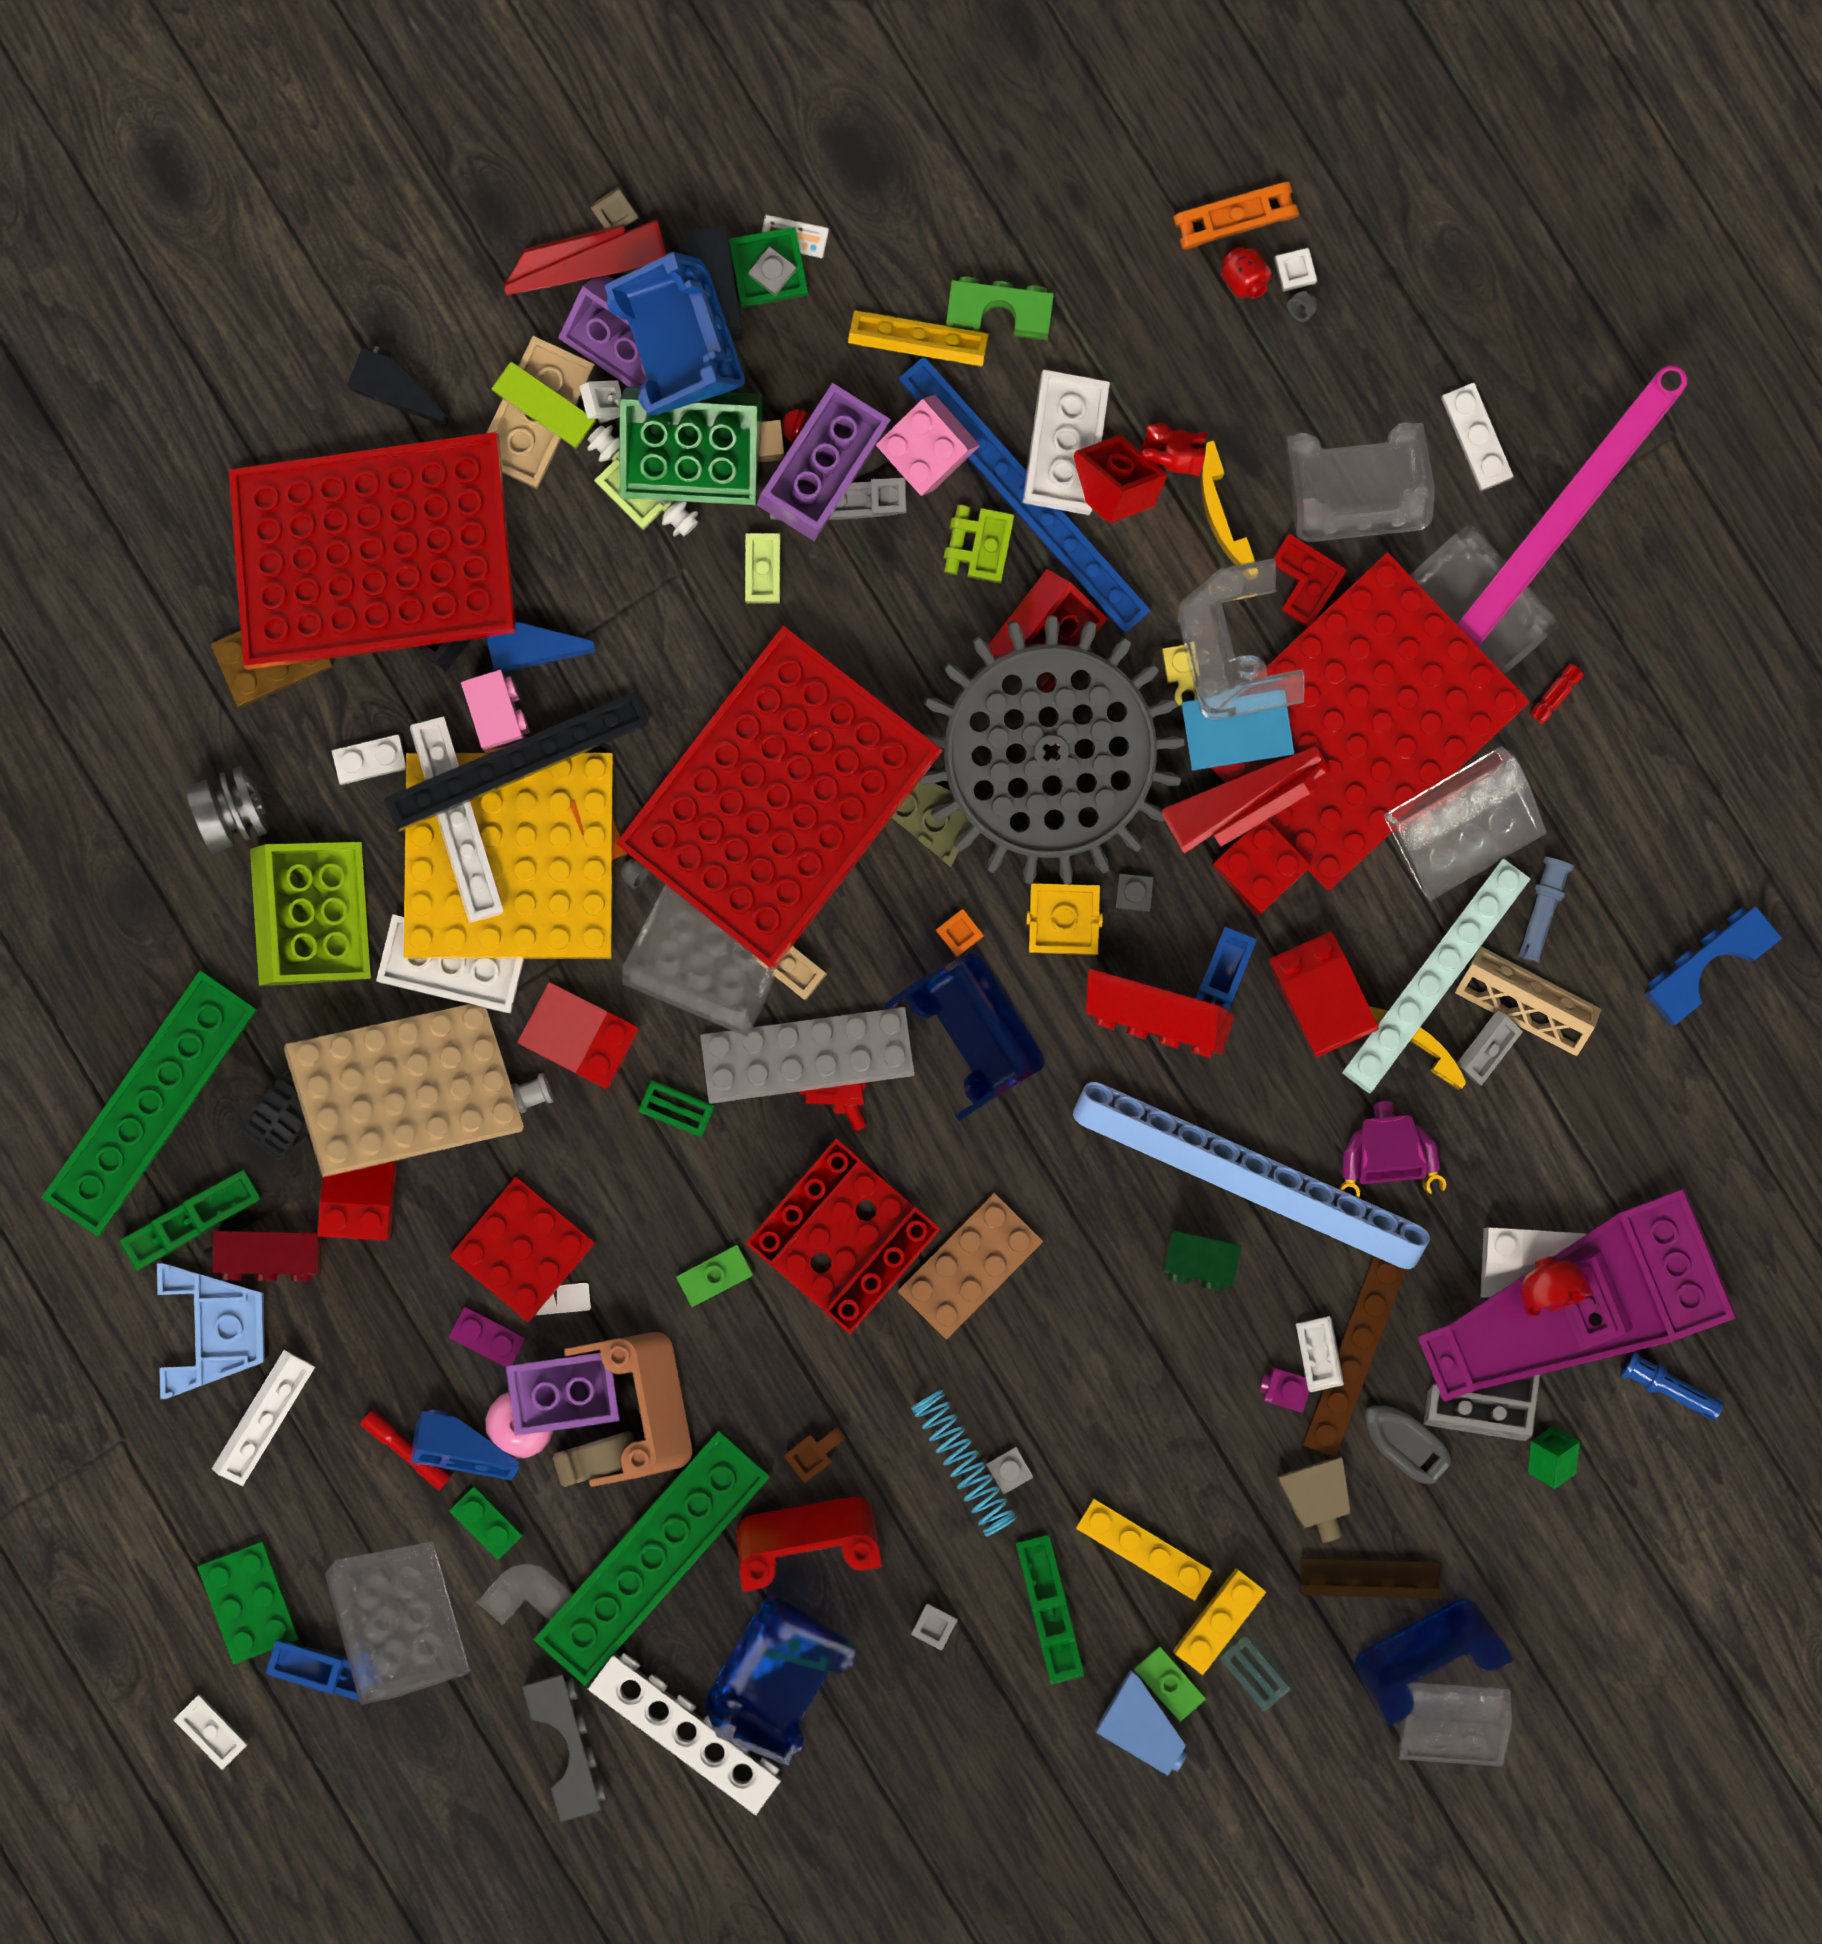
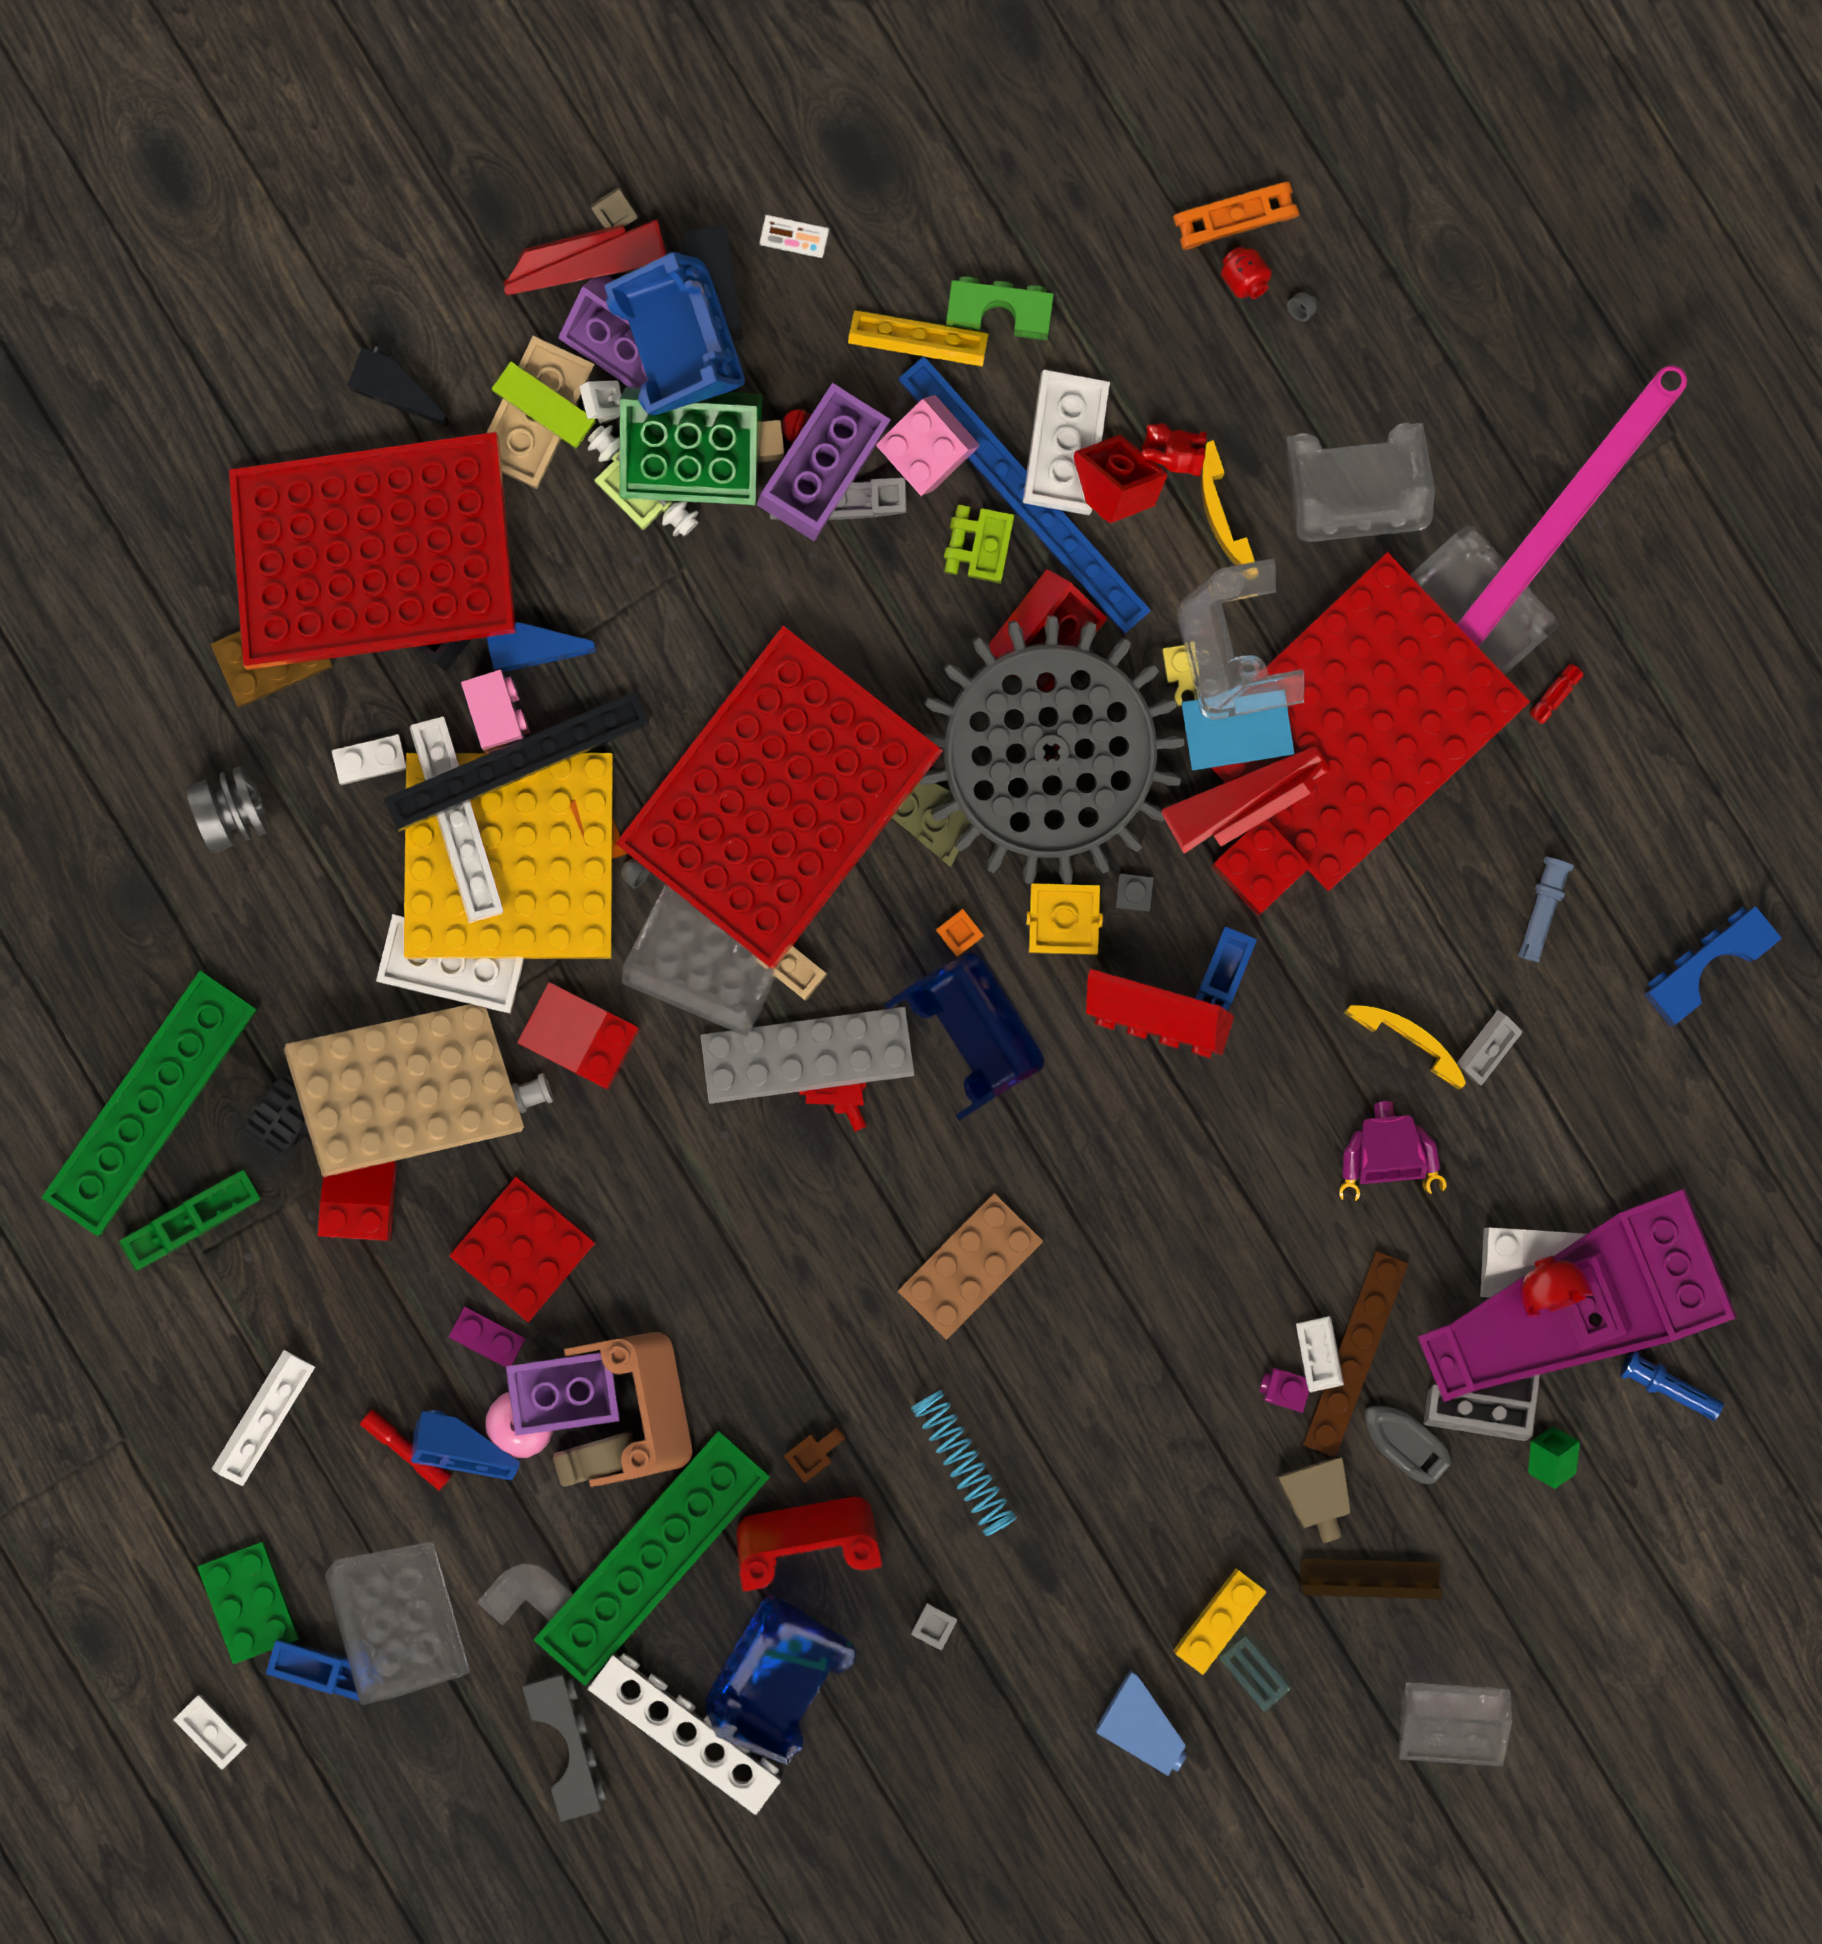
light blue wing [157,1264,265,1399] -> none
dark red brick [212,1231,322,1282] -> none
lime slope [250,842,371,986] -> none
green plate [449,1486,523,1560] -> none
white sticker [536,1283,591,1315] -> none
green tile [638,1080,715,1138] -> none
bright green plate [676,1245,753,1307] -> none
green plate [728,227,808,308] -> none
yellowish green plate [745,533,780,603] -> none
red slope [745,1139,941,1334] -> none
light grey plate [748,246,796,296] -> none
light grey plate [986,1447,1033,1494] -> none
green slope [1016,1535,1084,1685] -> none
light blue beam [1073,1082,1430,1269] -> none
yellow plate [1076,1498,1212,1601] -> none
bright green plate [1134,1646,1206,1722] -> none
dark green brick [1161,1231,1242,1292] -> none
red slope [1269,931,1379,1058] -> none
red plate [1270,533,1347,628] -> none
white plate [1275,248,1317,291] -> none
light aqua plate [1342,858,1530,1094] -> none
clear blue windscreen [1355,1599,1514,1727] -> none
clear slope [1383,746,1547,902] -> none
white plate [1441,383,1513,491] -> none
tan fence [1455,946,1601,1056] -> none

